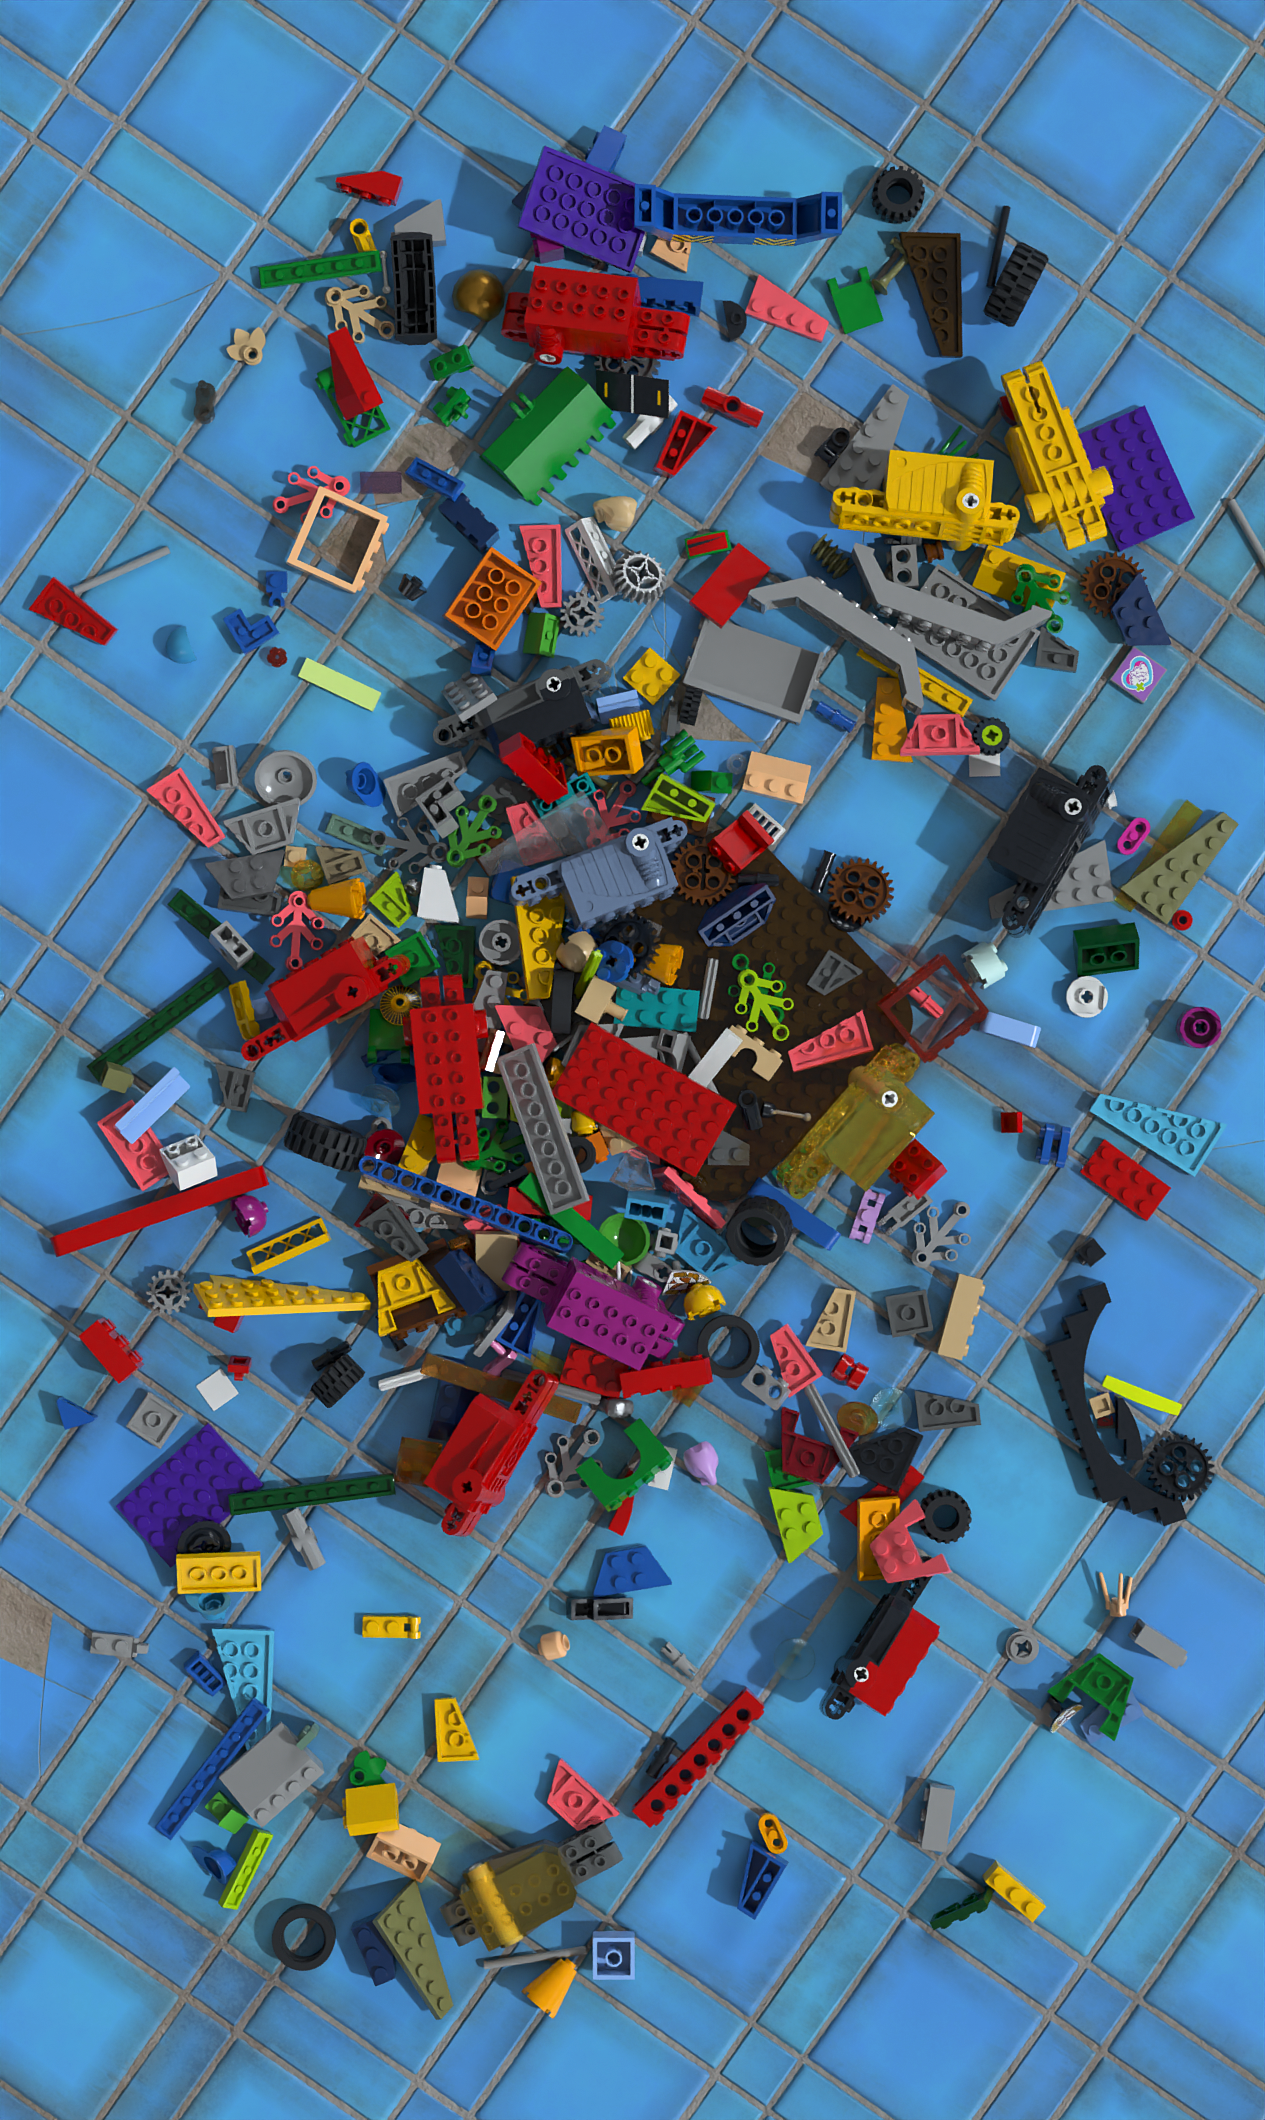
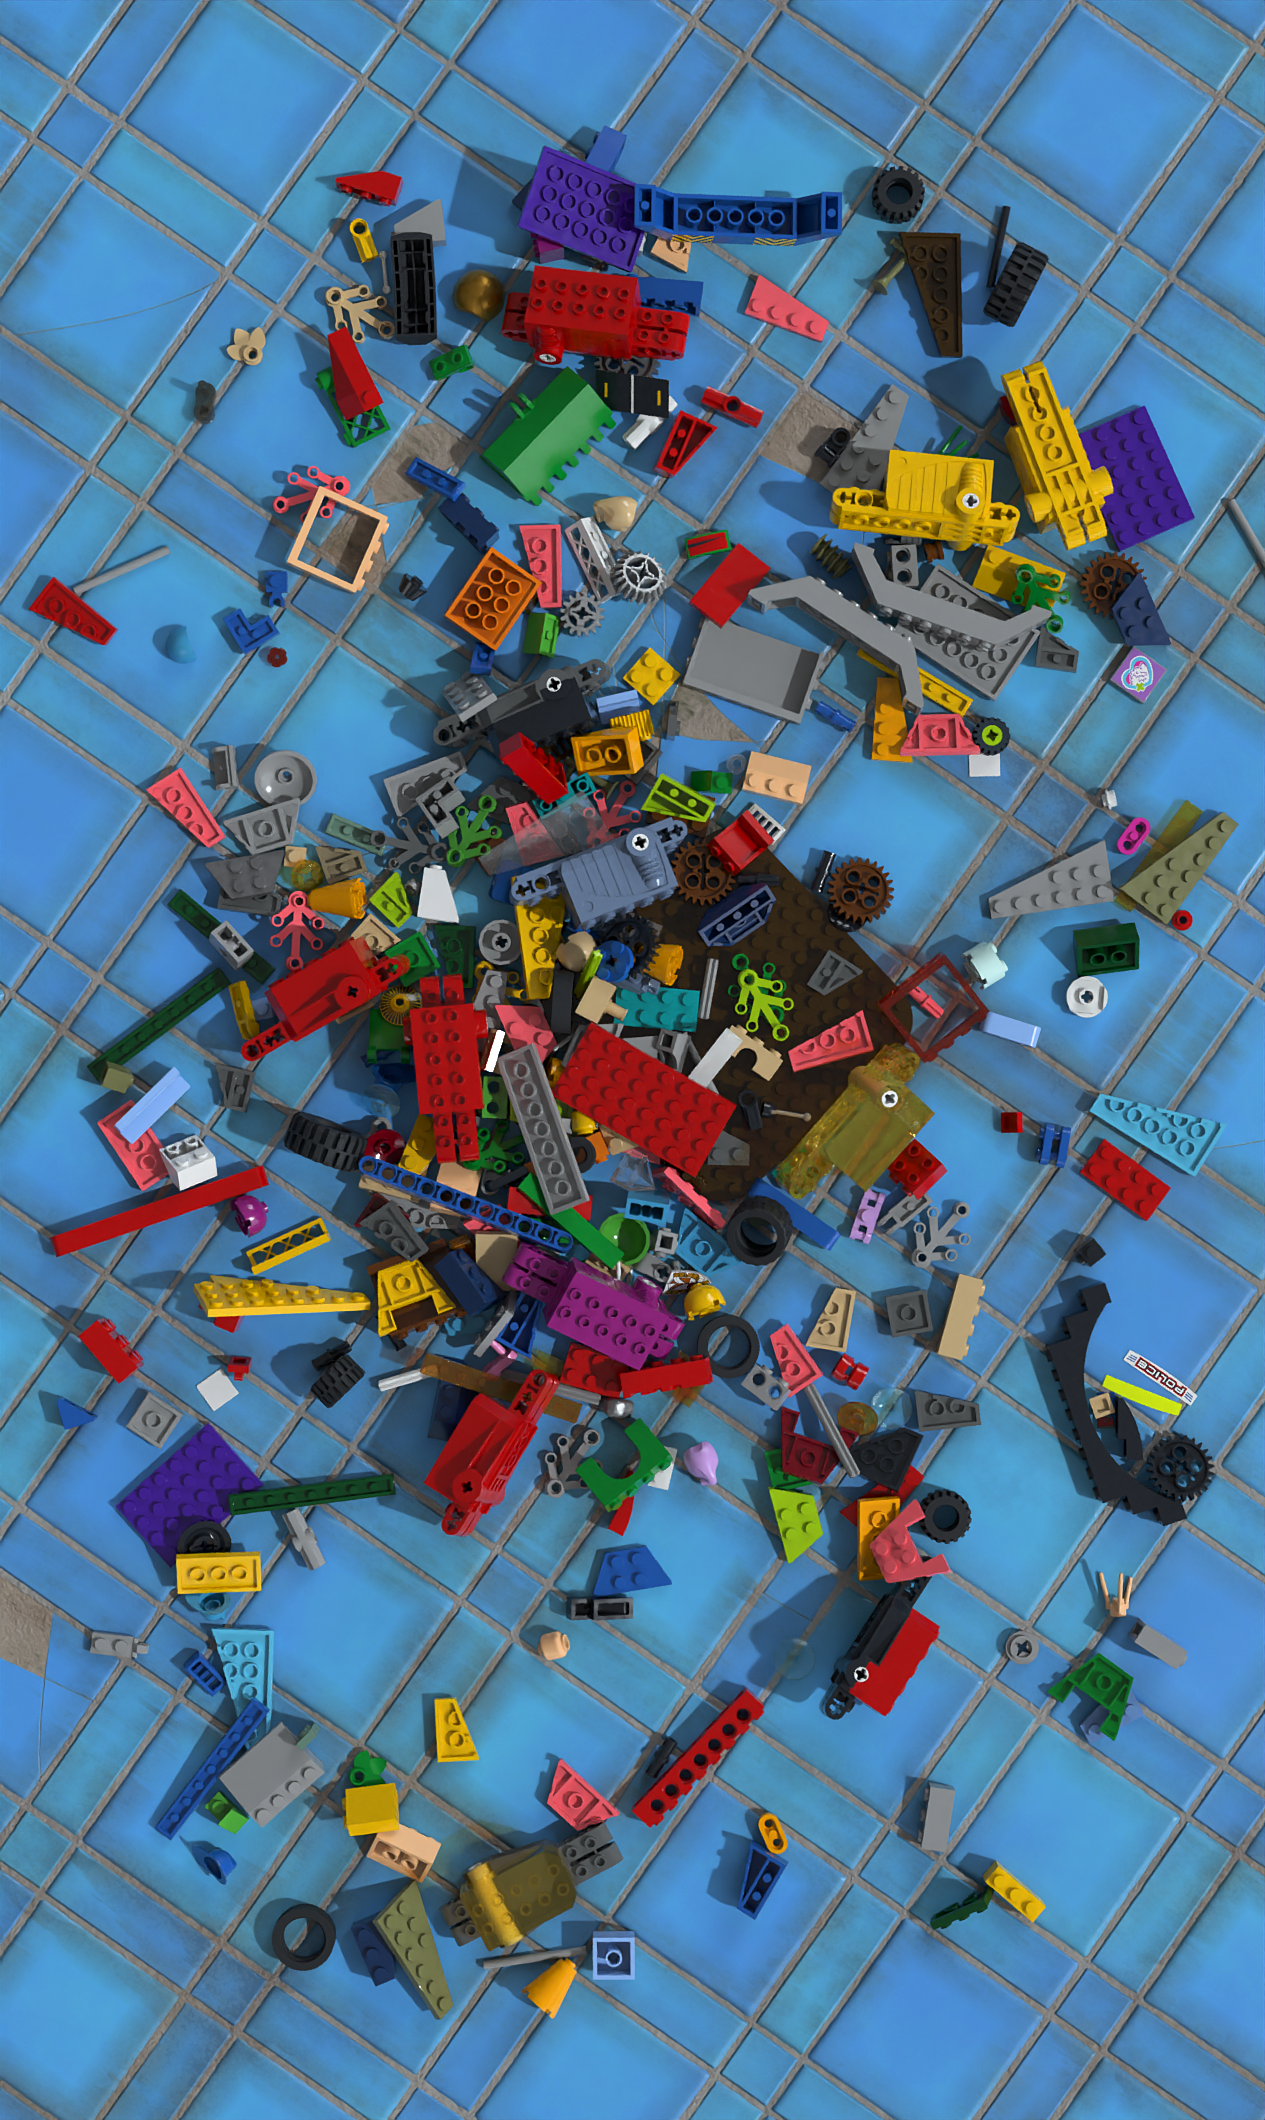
light grey gear [146,1269,192,1315] -> none
lime plate [218,1828,273,1910] -> none
green tile [258,250,382,289] -> none
yellowish green tile [298,658,382,712] -> none
blue piece [345,762,386,807] -> none
clear purple tile [360,472,402,494] -> none
yellow plate [362,1615,421,1639] -> none
clear orange slope [395,1437,443,1488] -> none
green hips [433,386,471,427] -> none
light nougat slope [466,877,489,919] -> none
green plant [641,729,706,787] -> none
light grey pin [660,1641,699,1679] -> none
black tyre [679,686,703,726] -> none
black plate [723,301,747,342] -> none
green flag [826,266,884,334] -> none
black piece [987,765,1113,938] -> none
shield [1047,1696,1084,1733] -> none
magenta brick [1176,1007,1221,1049] -> none
none -> white sticker [1123,1350,1197,1406]

